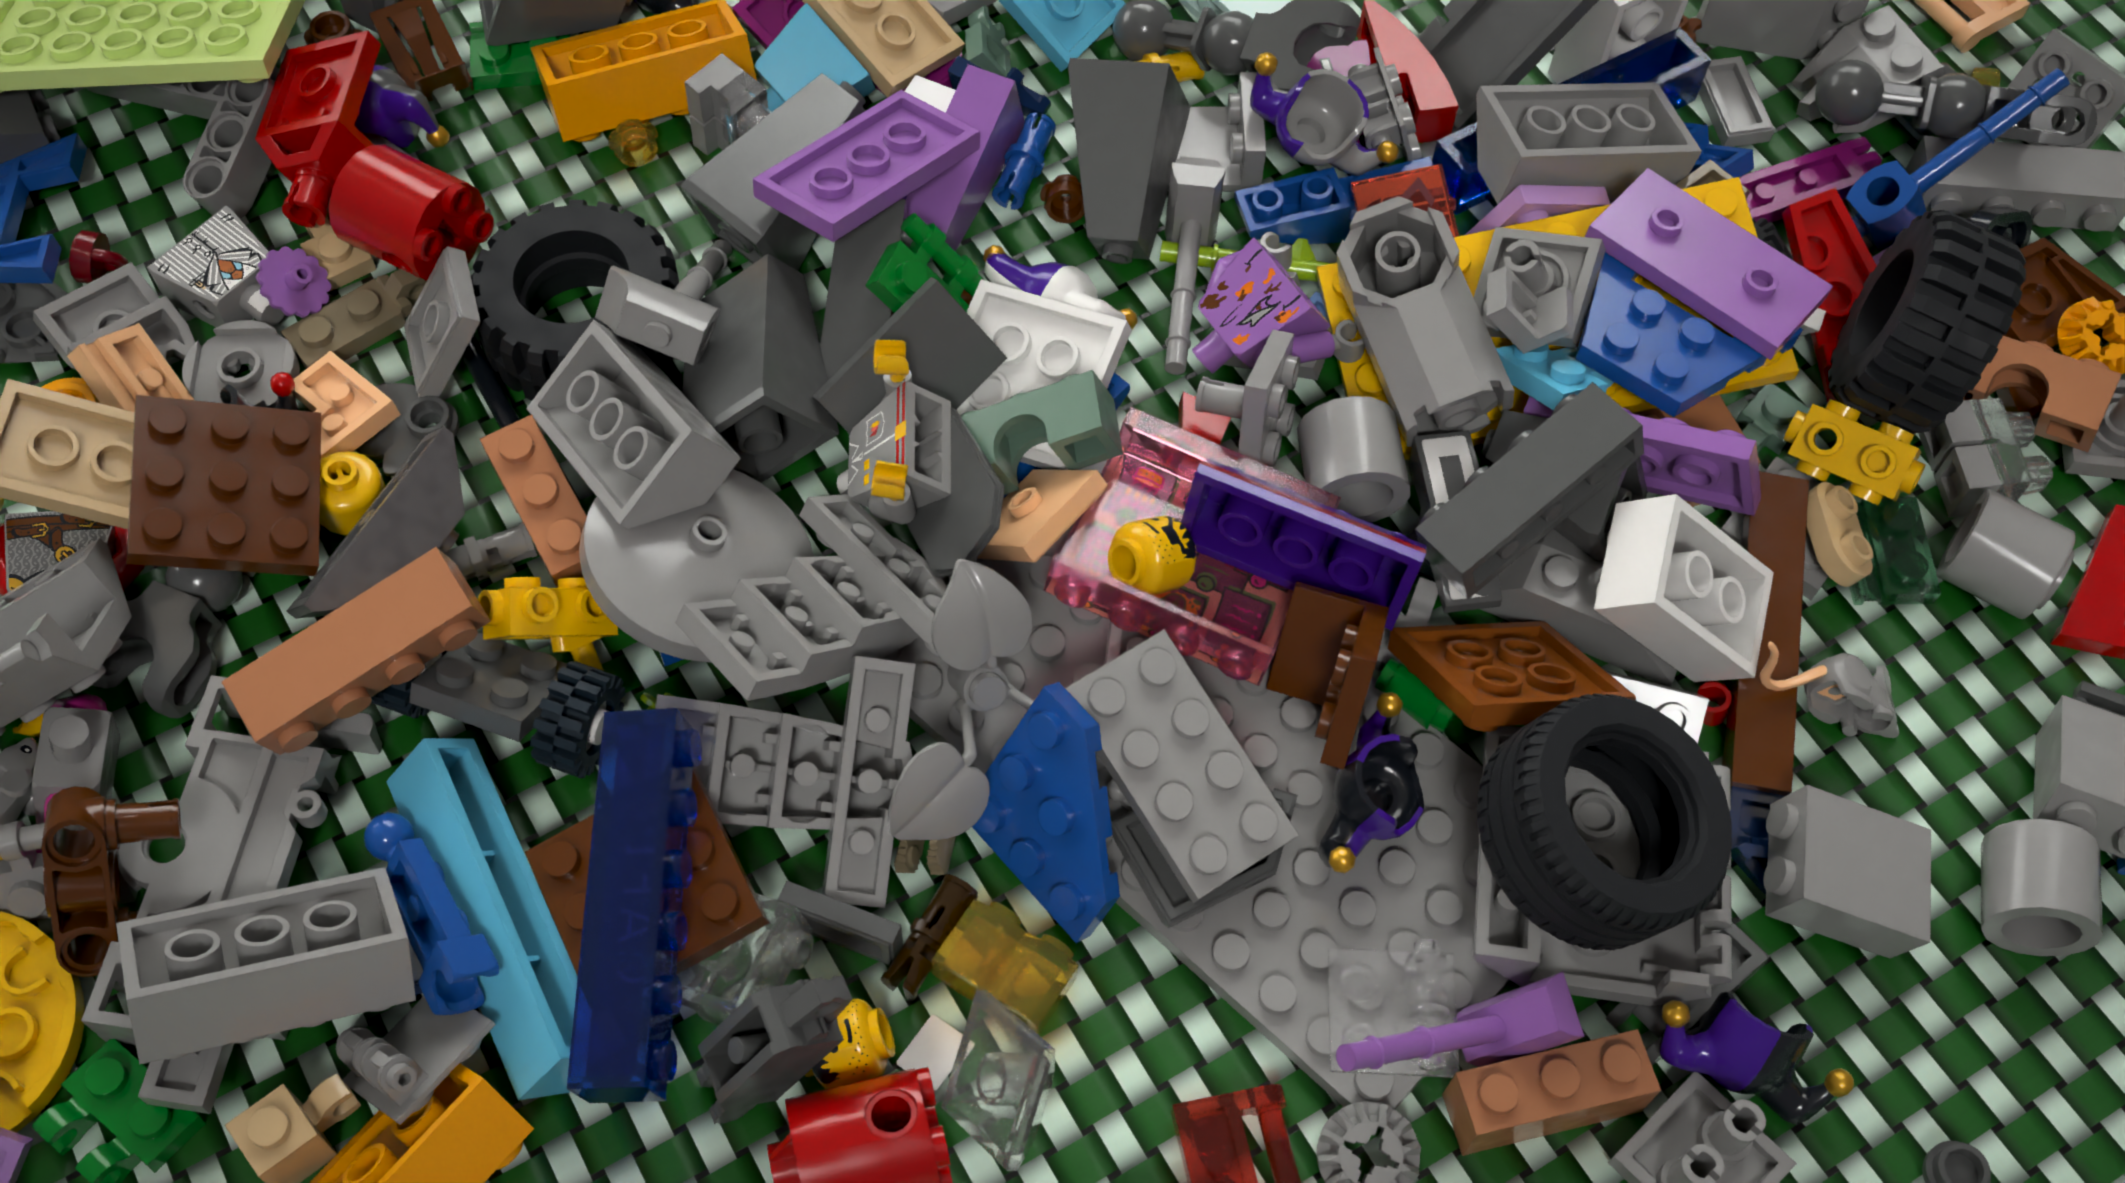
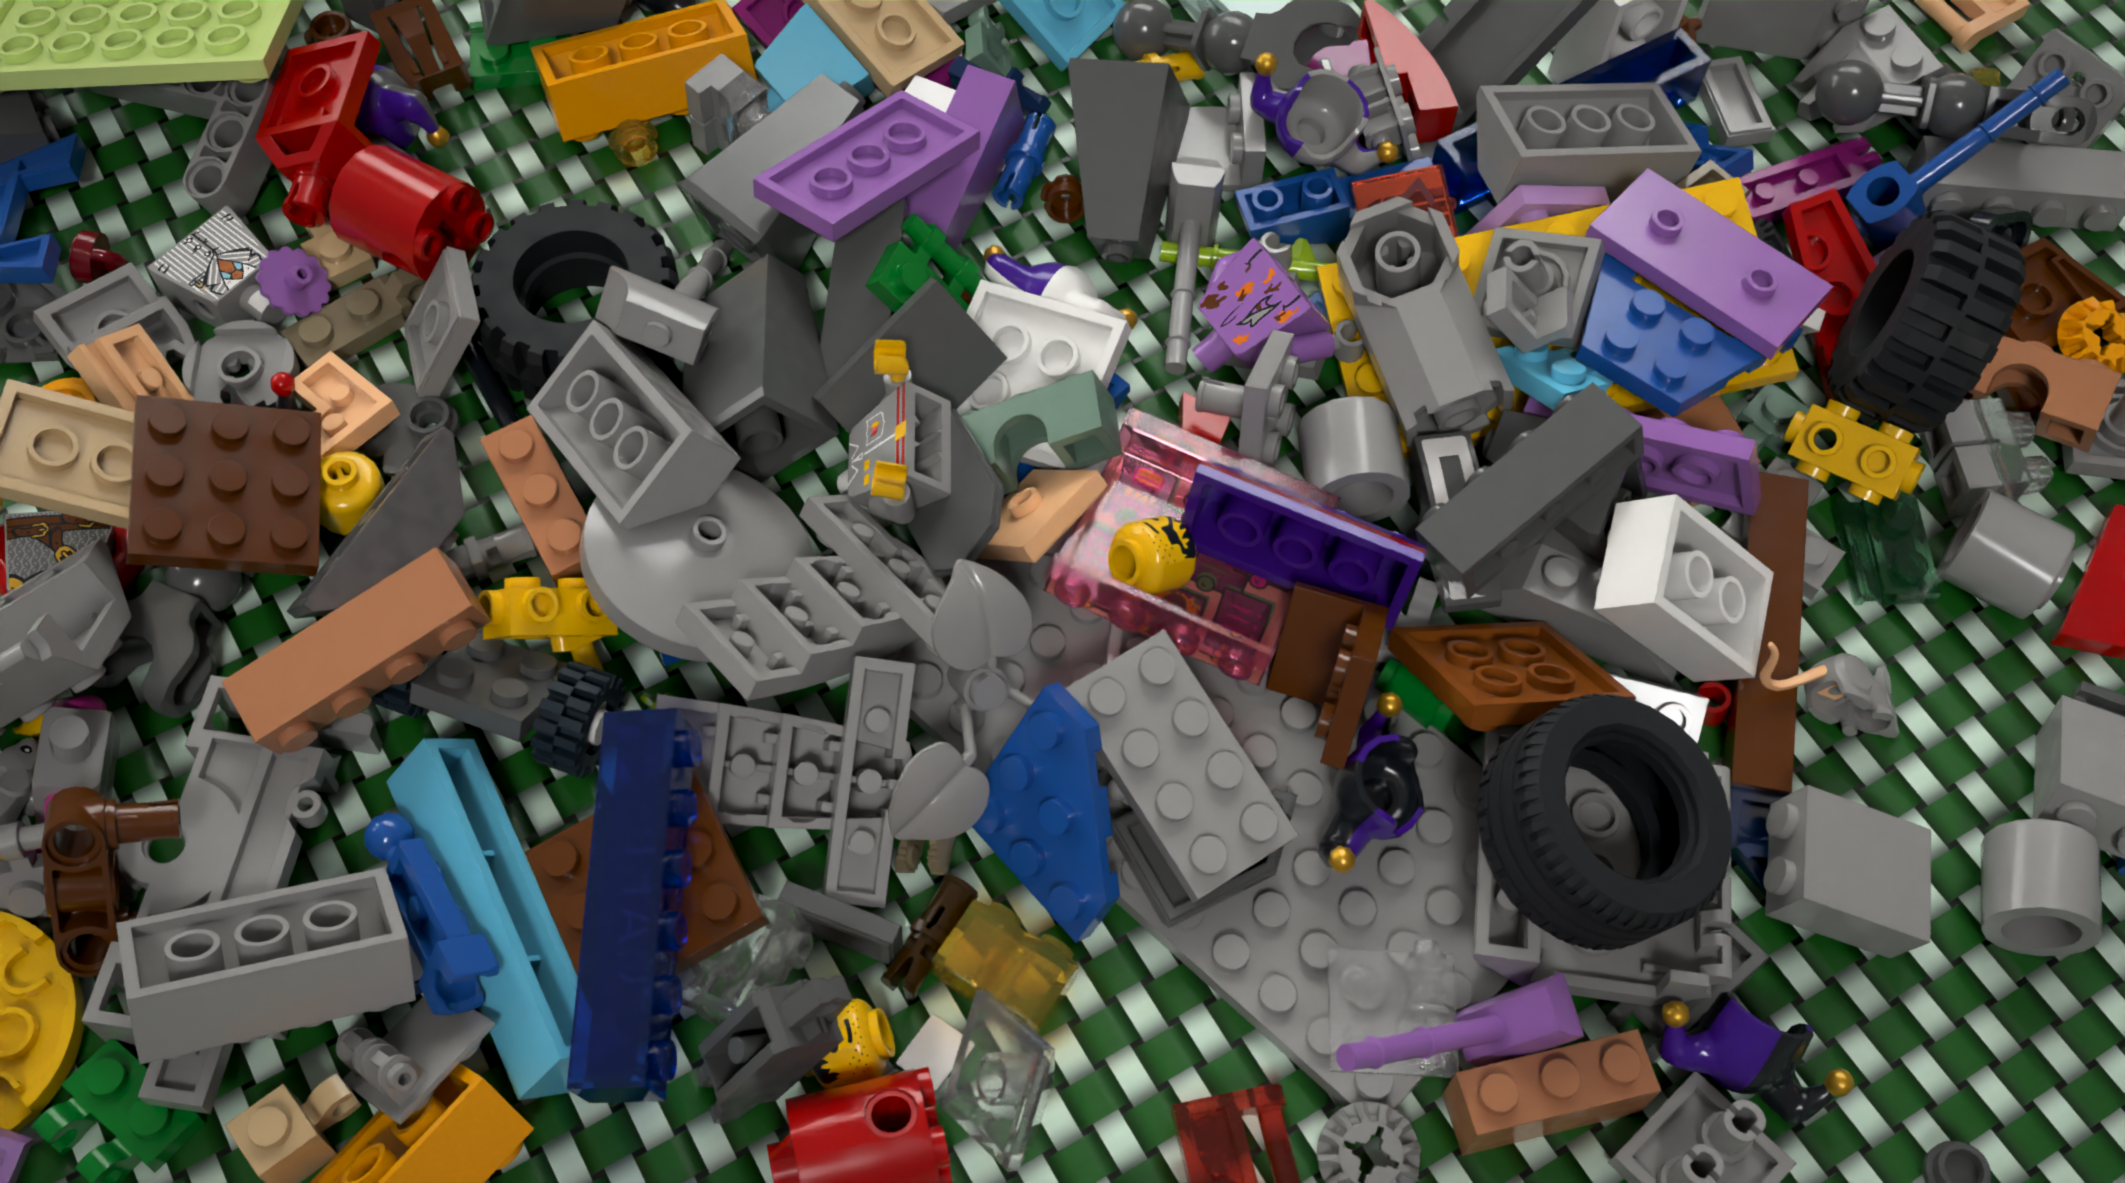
tan plate [1806,482,1873,587] -> none

